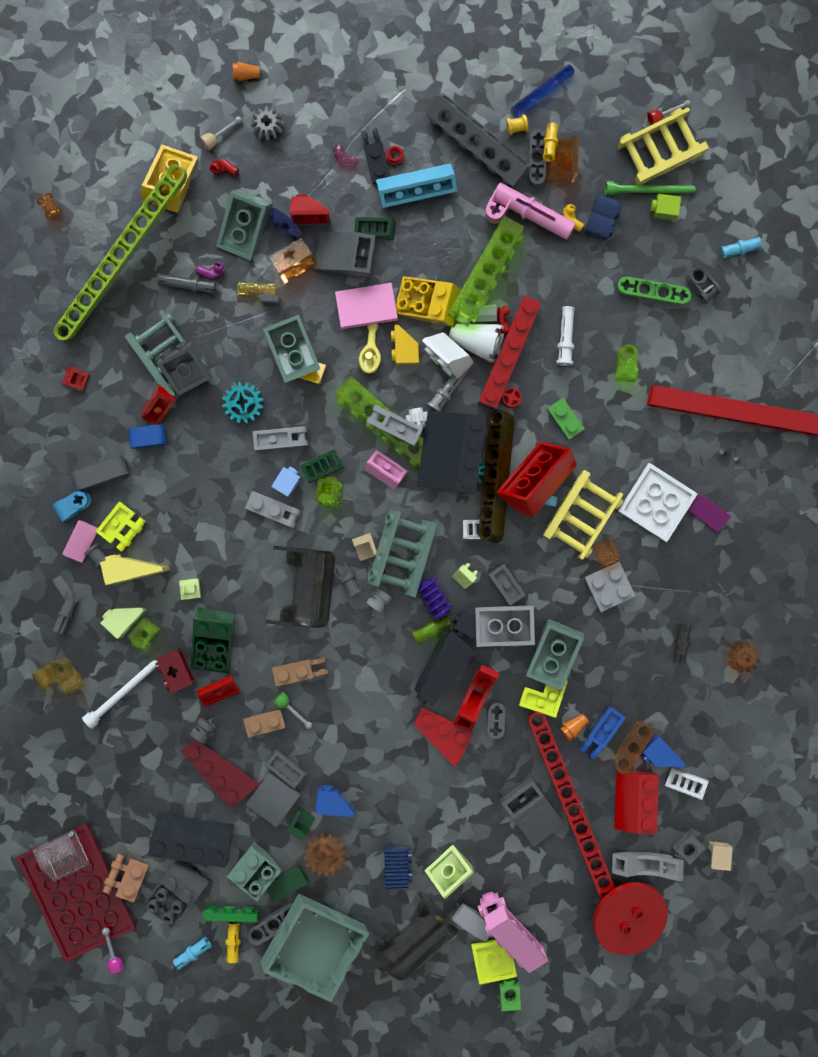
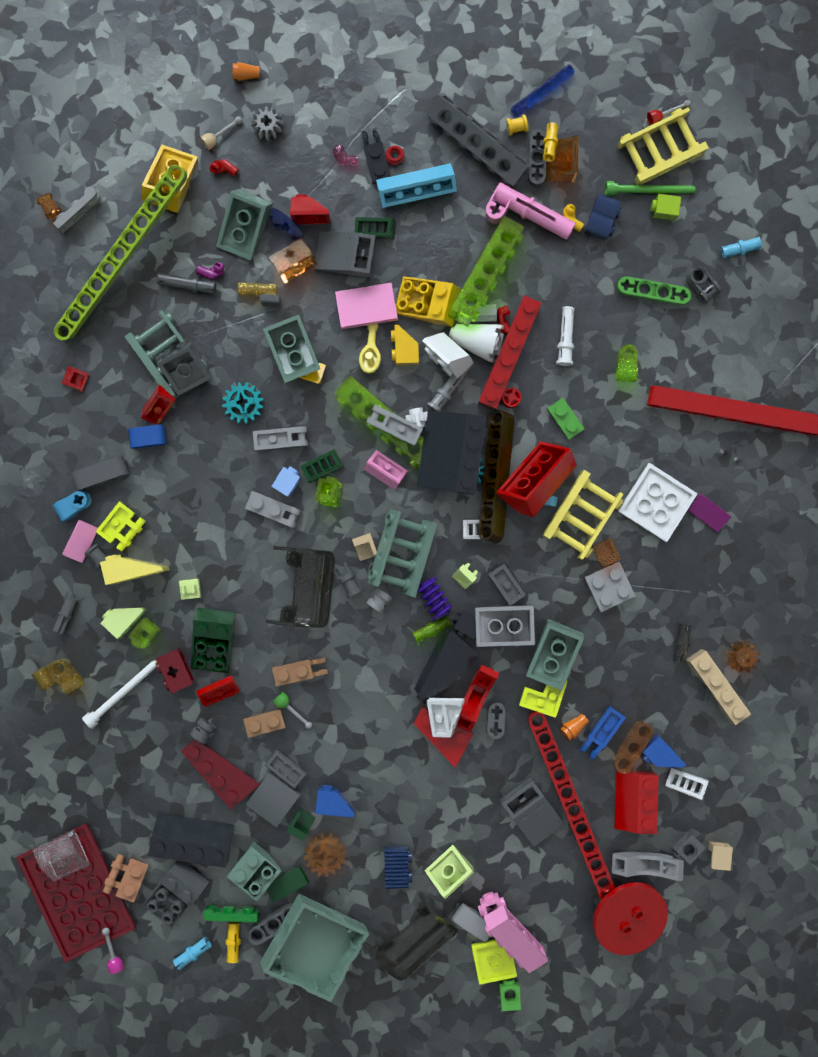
none -> light grey plate [53,187,100,233]
none -> white wing [427,698,464,737]
none -> tan arch [686,649,751,726]

